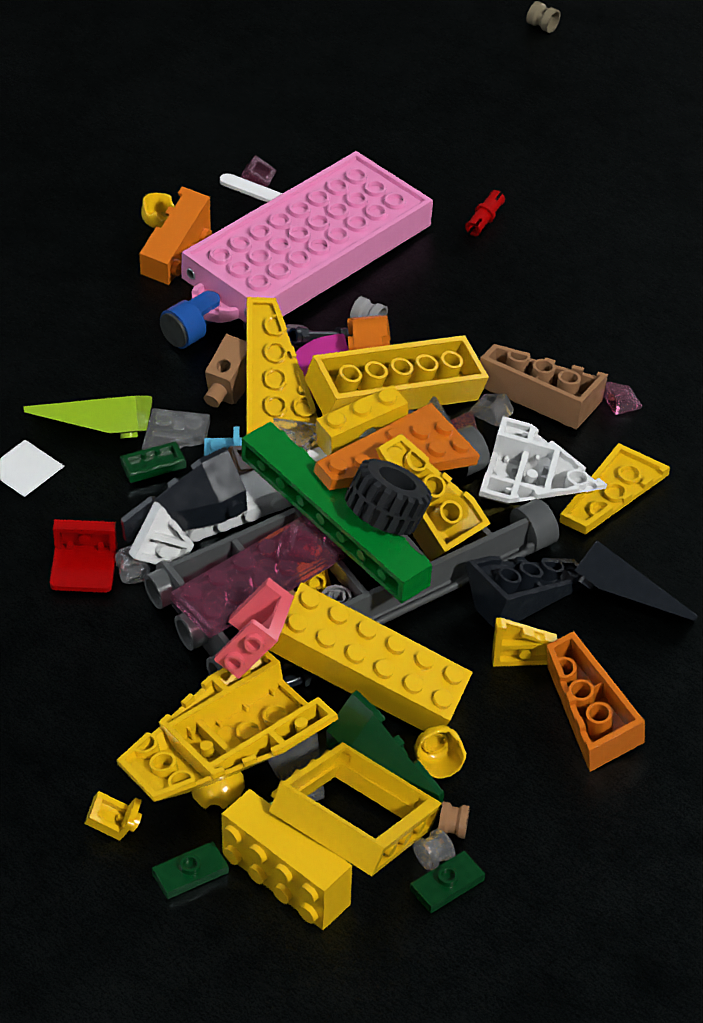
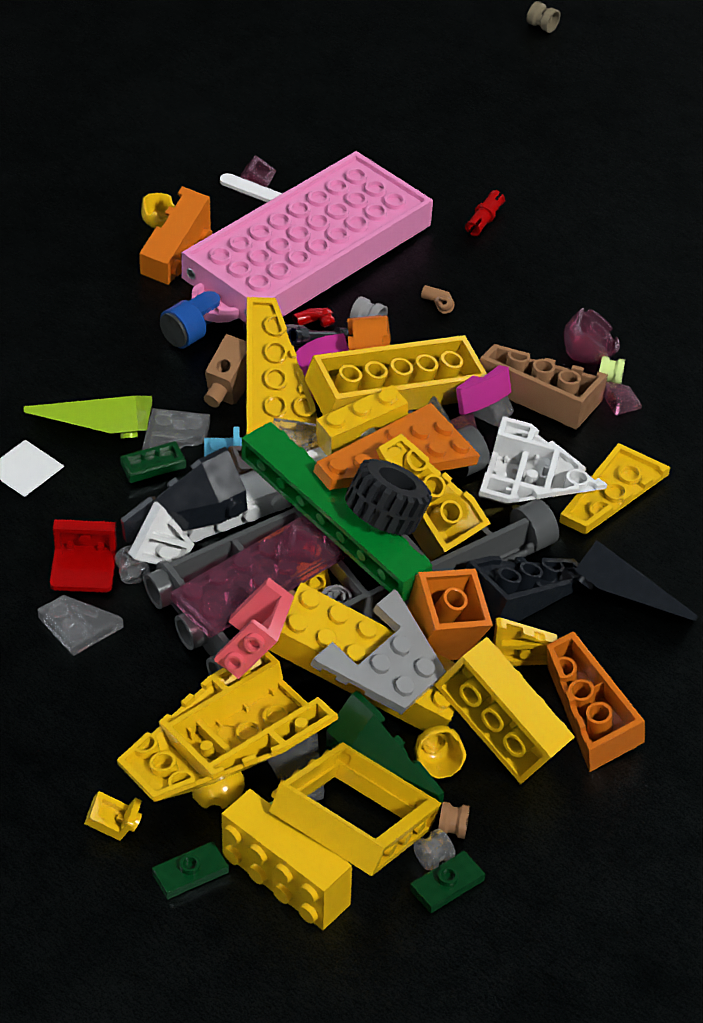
none -> clear wing [38,595,123,656]
none -> red arm [292,308,335,327]
none -> light grey wing [310,589,446,715]
none -> orange slope [407,568,493,660]
none -> medium nougat arm [421,285,455,314]
none -> yellow brick [434,637,575,784]
none -> dark pink slope [456,365,512,415]
none -> clear pink cylinder [564,308,620,365]
none -> yellowish green wheel [599,356,625,387]

